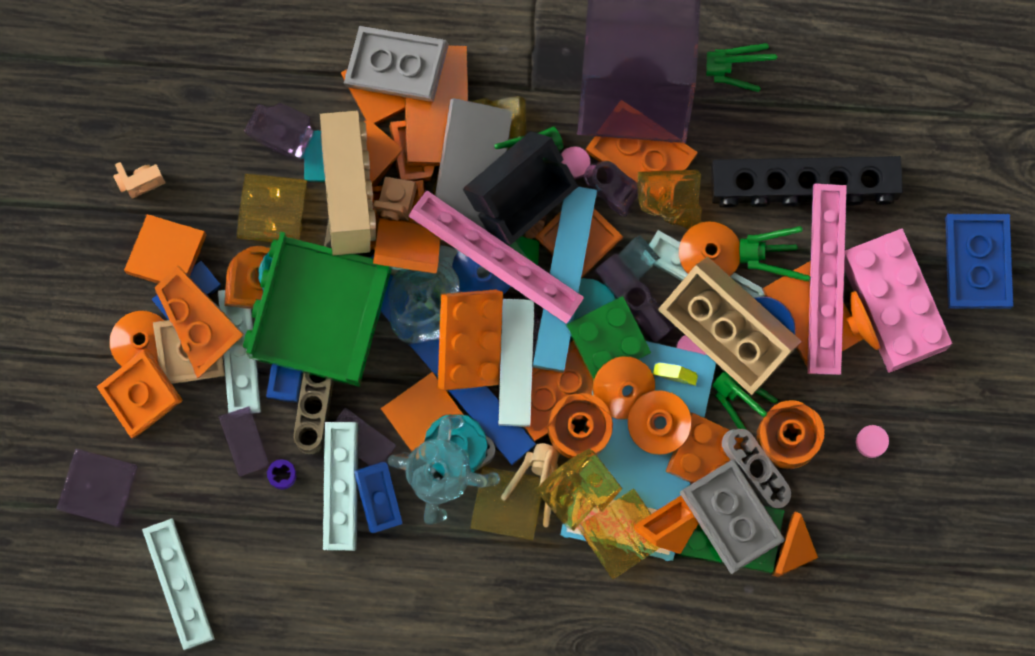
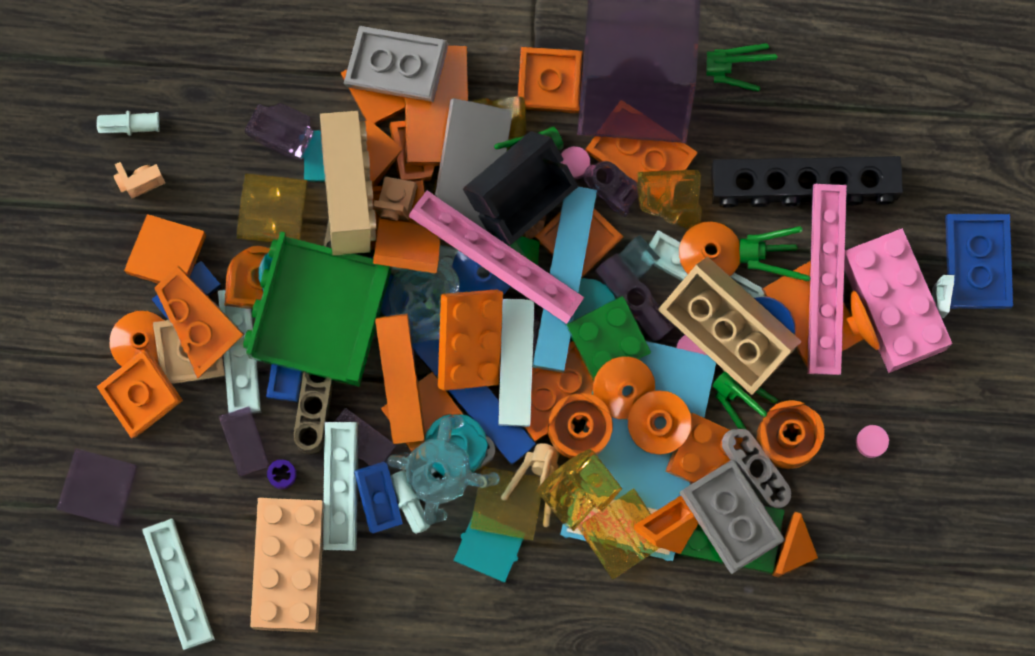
neon yellow tile [653,363,698,386] -> none
none -> light aqua axle [97,111,160,136]
none -> light nougat brick [250,498,324,632]
none -> orange tile [375,314,425,444]
none -> light aqua axle [391,470,430,534]
none -> teal piece [453,512,525,583]
none -> orange tile [517,47,583,113]
none -> light aqua tile [932,275,954,318]

